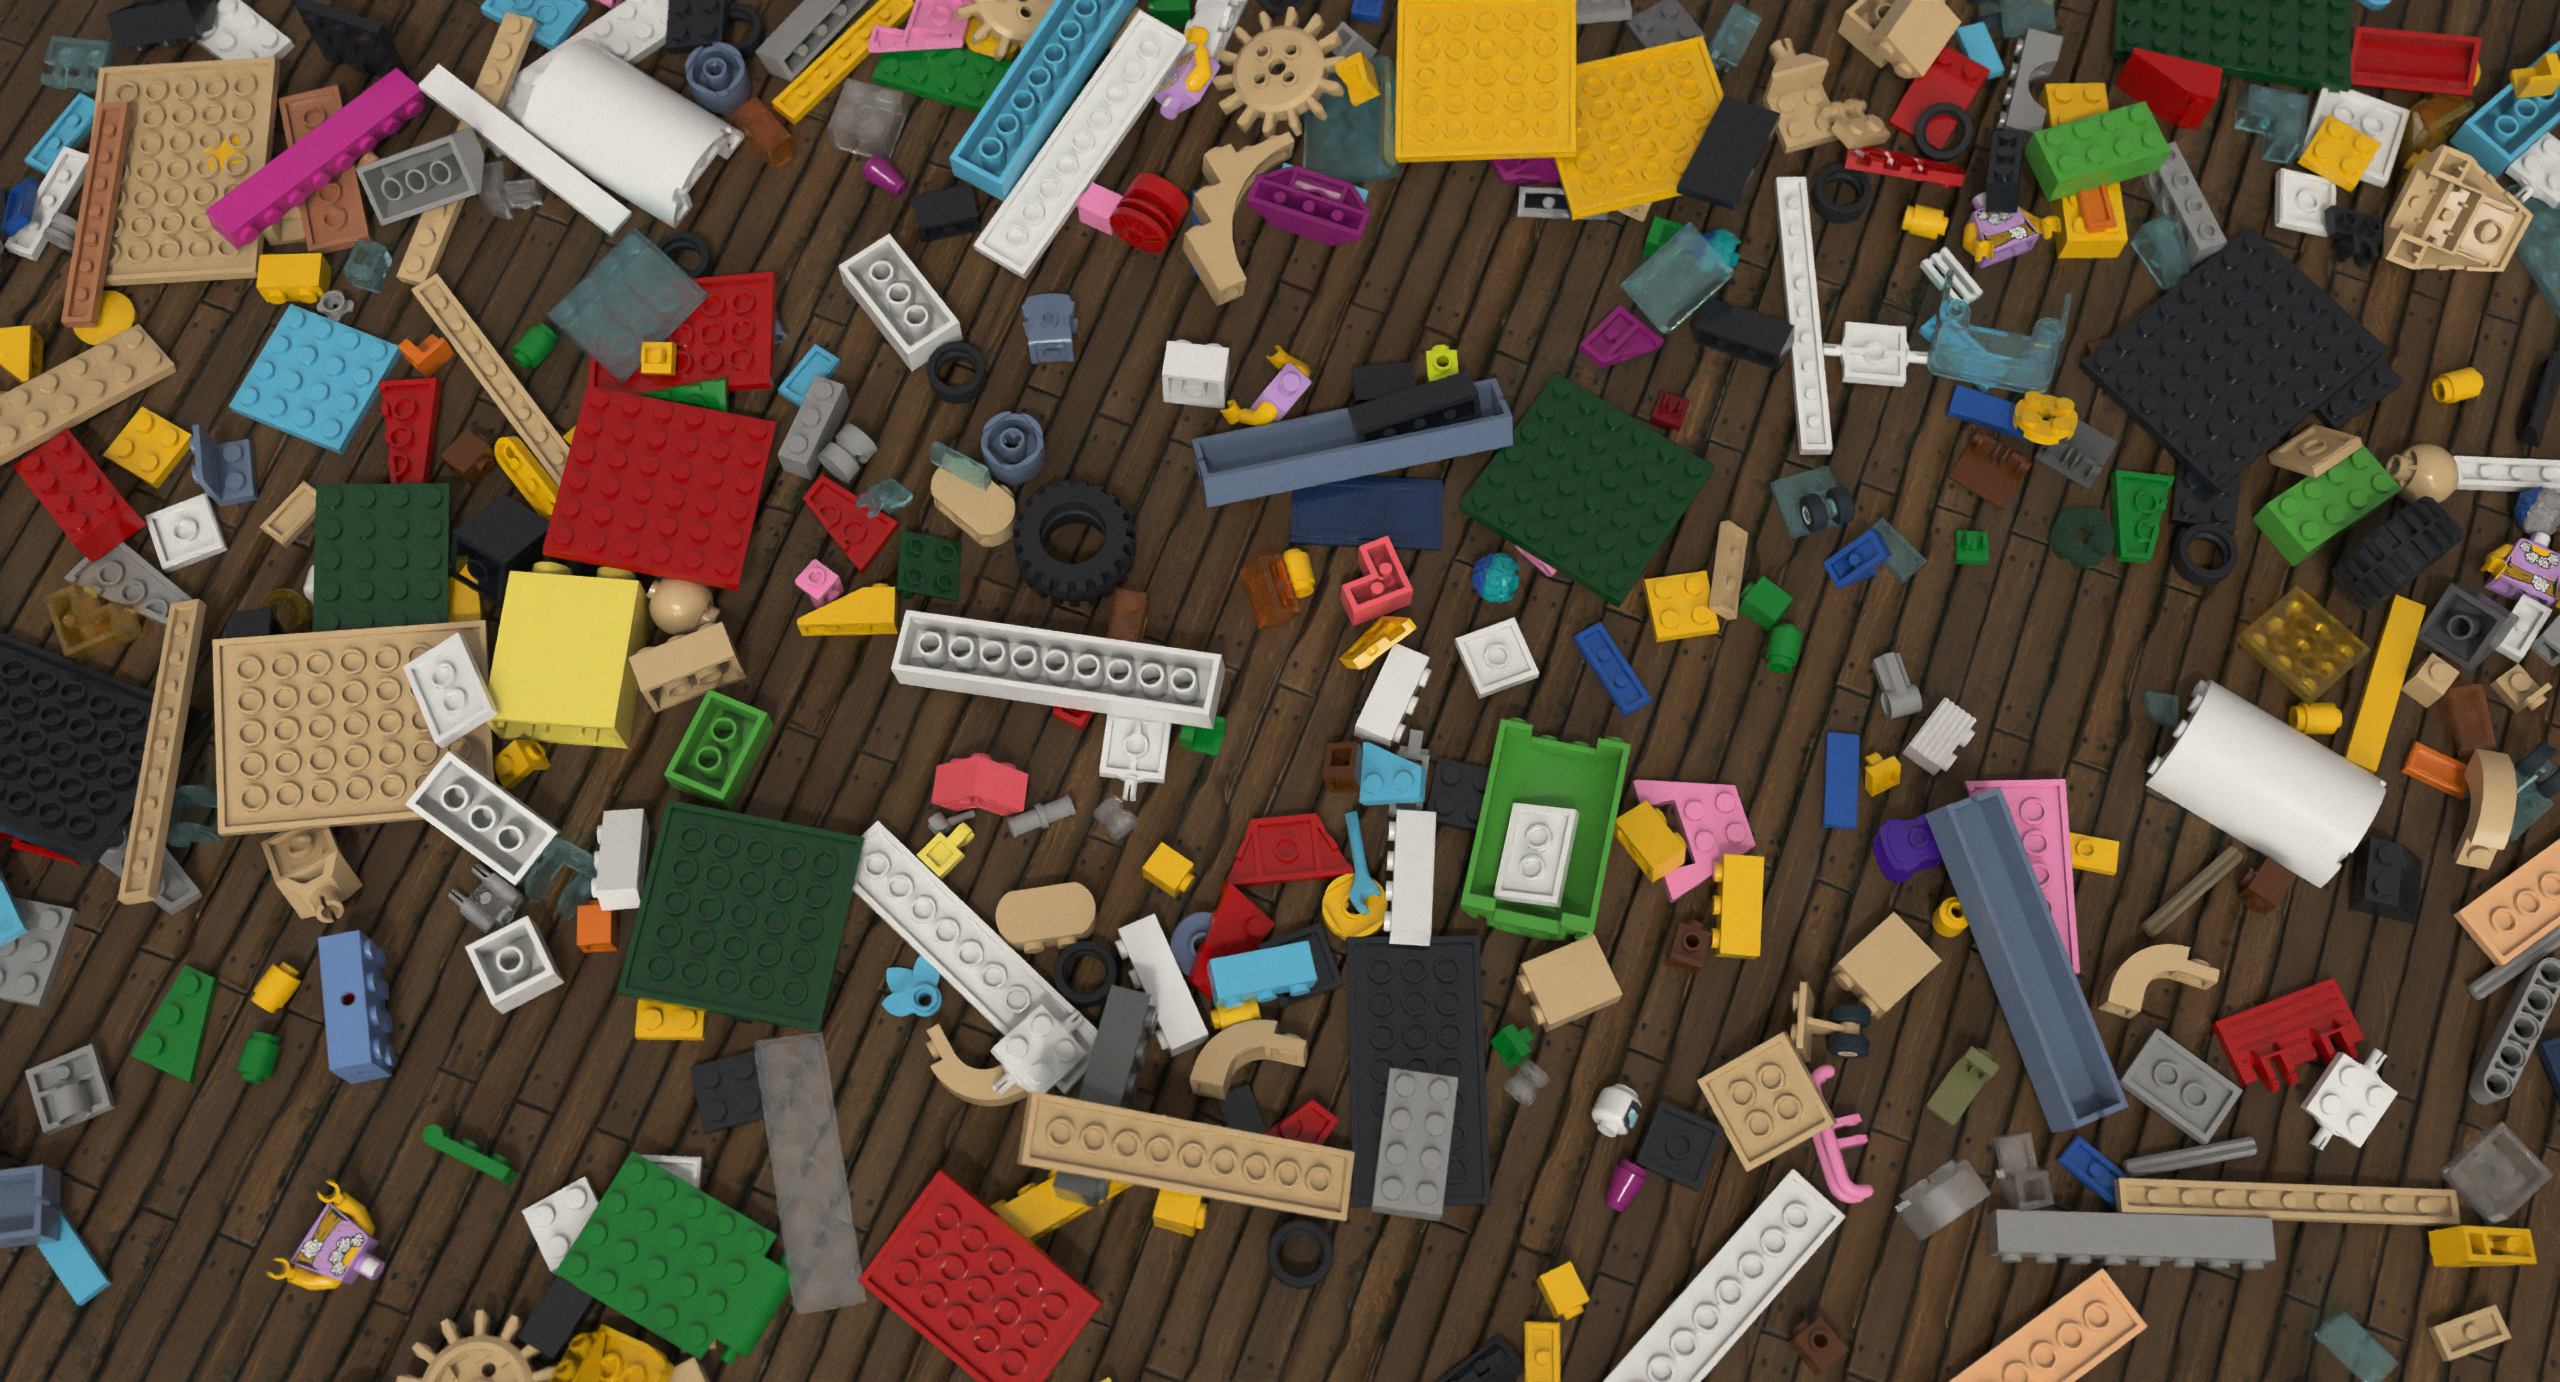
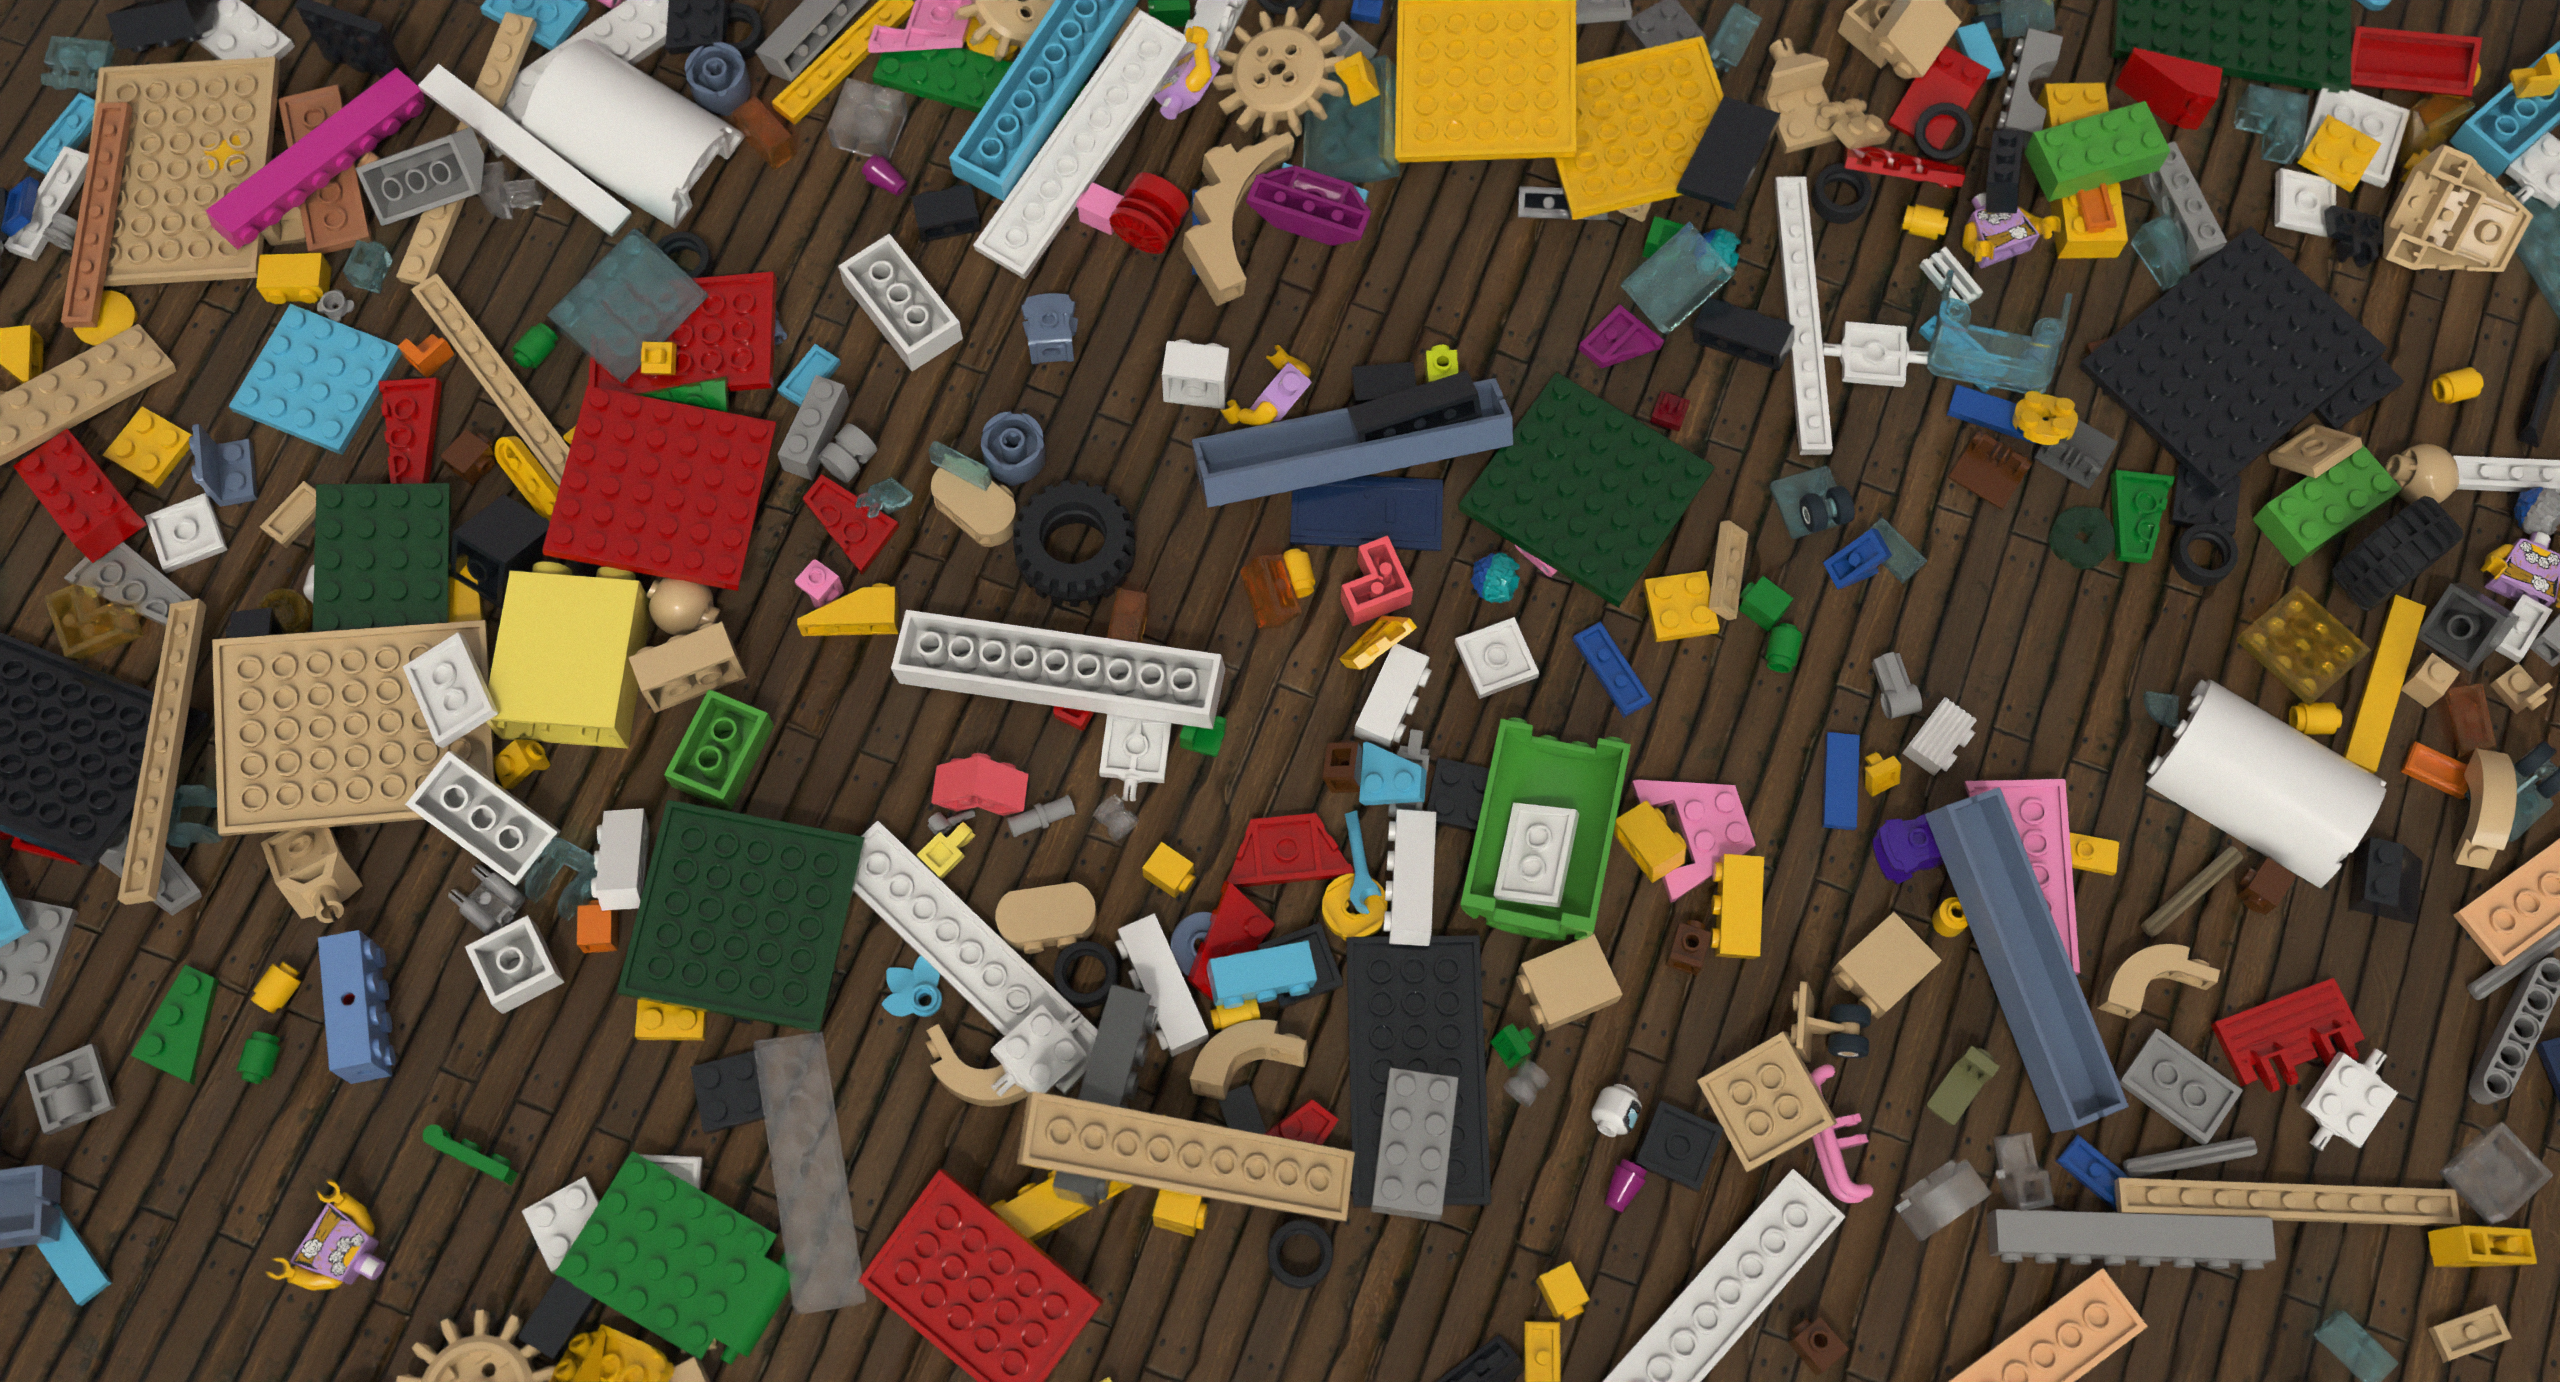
dark green hinge [896,530,961,602] -> none
black tyre [926,342,987,404] -> none
magenta wing [1488,158,1561,184] -> none
green tile [1954,530,1989,566] -> none

